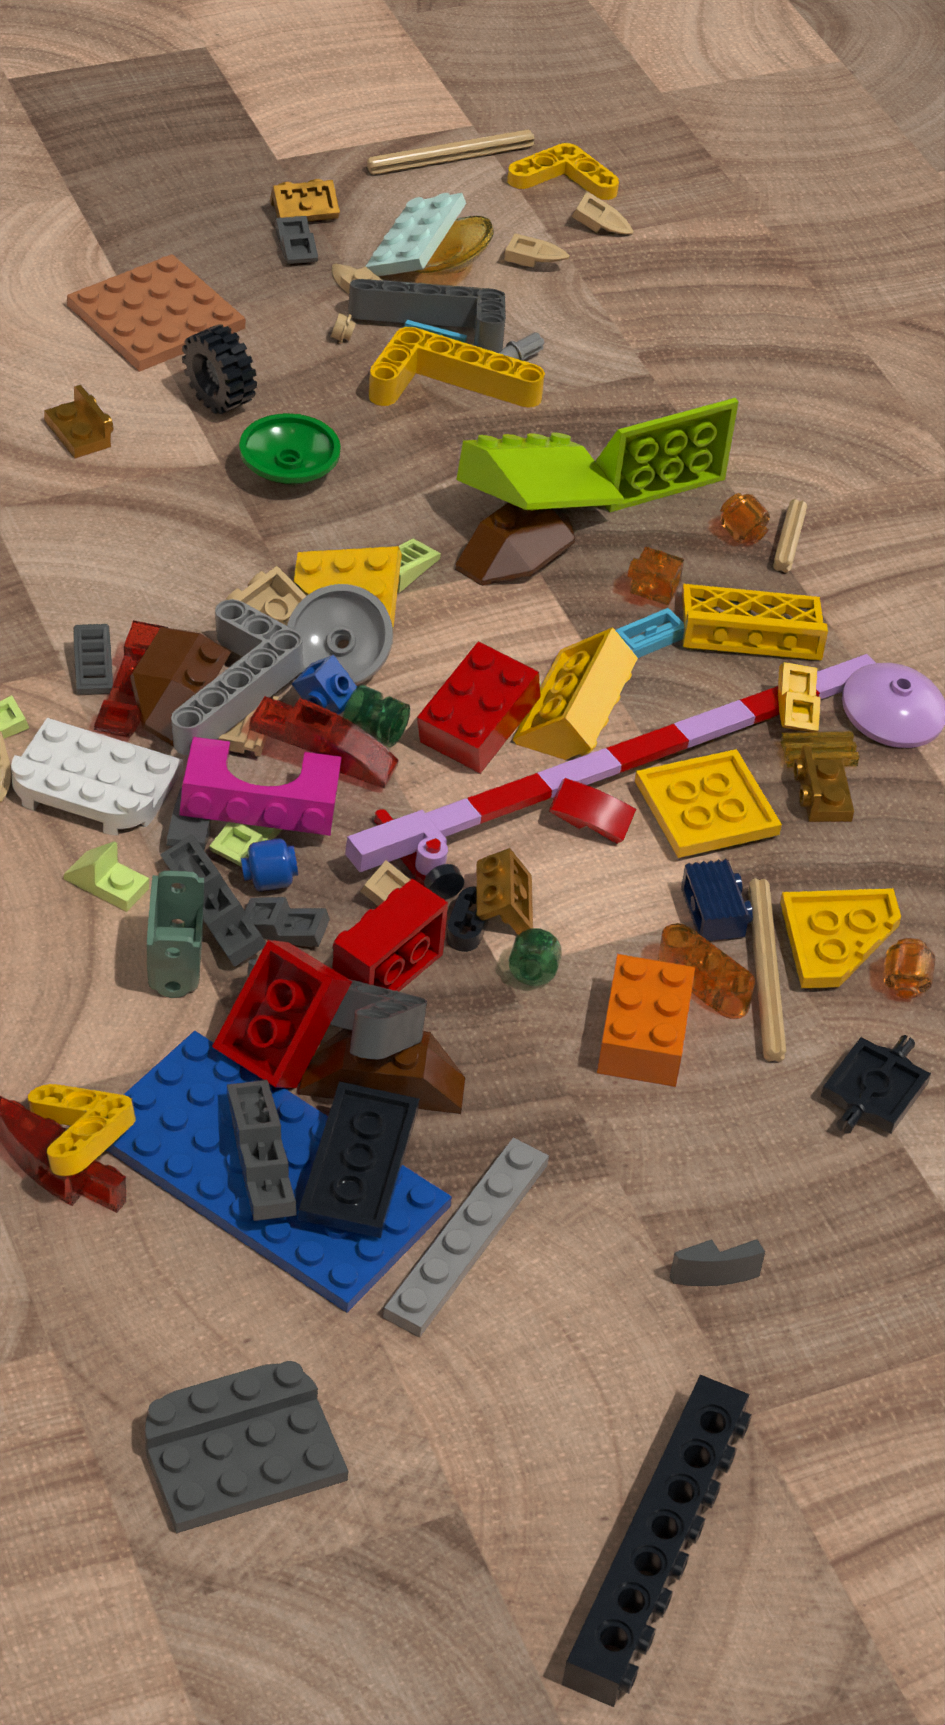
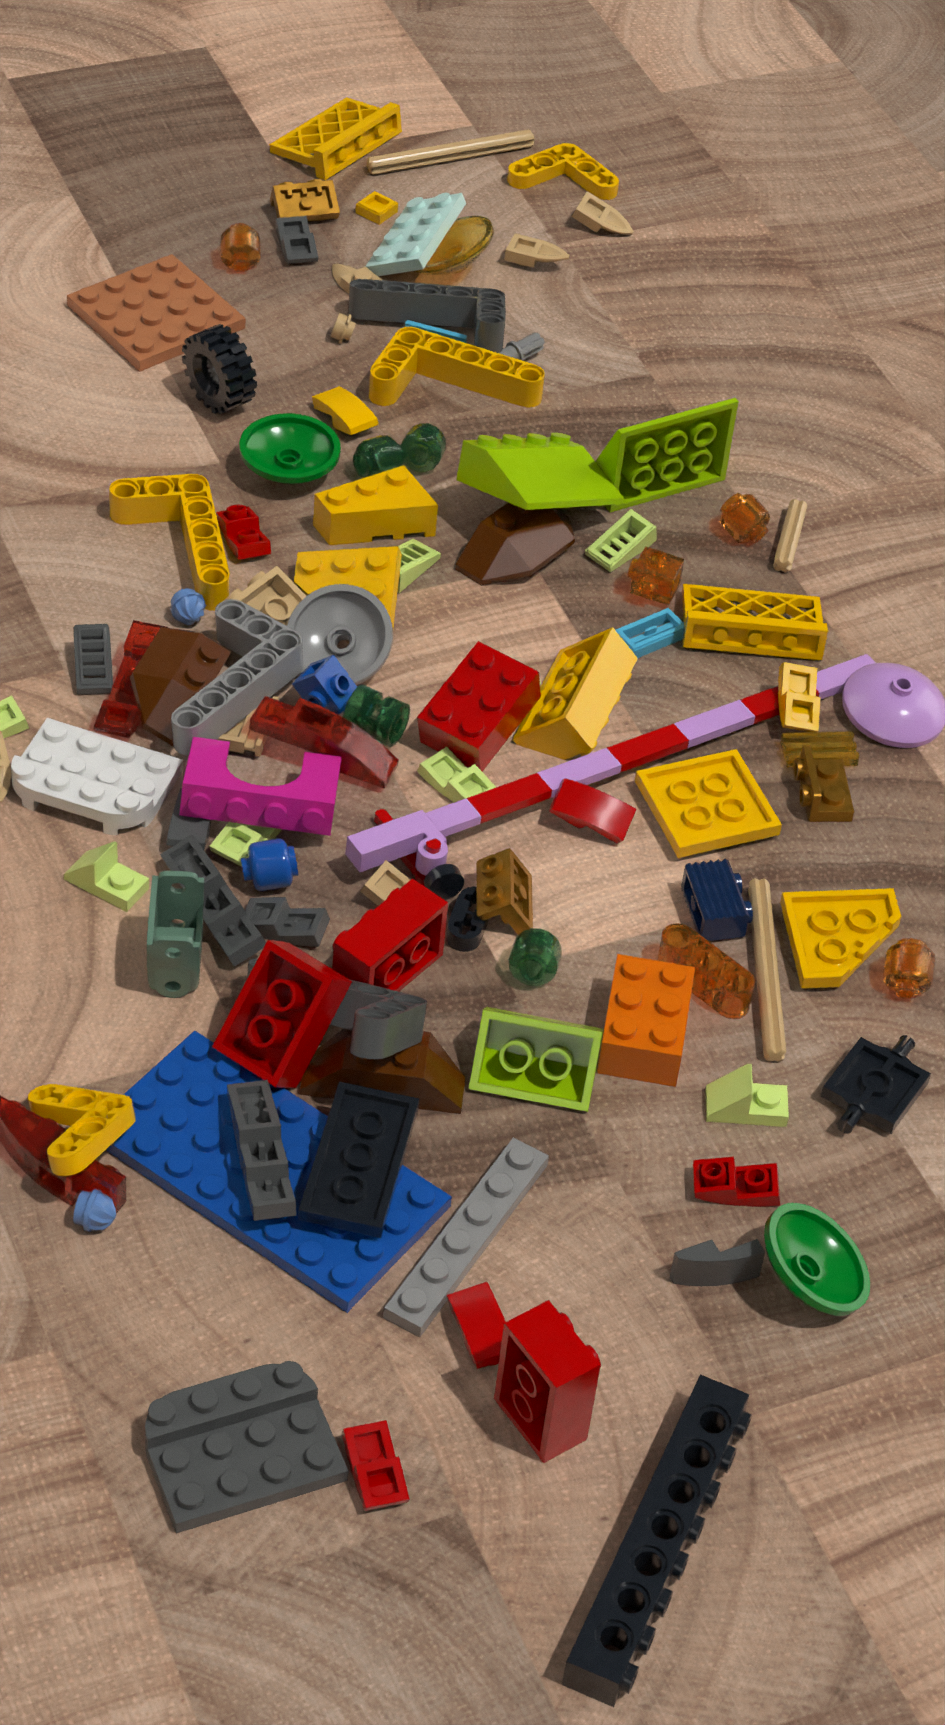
pearl gold bracket [44,384,114,459] -> none
none -> medium blue plate [73,1189,116,1232]
none -> yellow beam [109,474,230,611]
none -> medium blue plate [170,588,206,625]
none -> red slope [216,504,271,560]
none -> clear orange head [220,223,261,272]
none -> yellow fence [269,97,402,180]
none -> yellow slope [312,386,379,435]
none -> yellow wedge [313,465,438,546]
none -> red slope [342,1420,410,1511]
none -> clear green head [353,435,404,478]
none -> yellow tile [355,191,398,225]
none -> clear green head [400,423,446,472]
none -> yellowish green slope [417,747,496,802]
none -> red slope [447,1282,506,1369]
none -> lime slope [469,1007,604,1112]
none -> red brick [494,1300,601,1463]
none -> yellowish green slope [585,509,657,572]
none -> red slope [693,1156,780,1207]
none -> yellowish green slope [705,1064,789,1127]
none -> green dish [764,1203,870,1316]

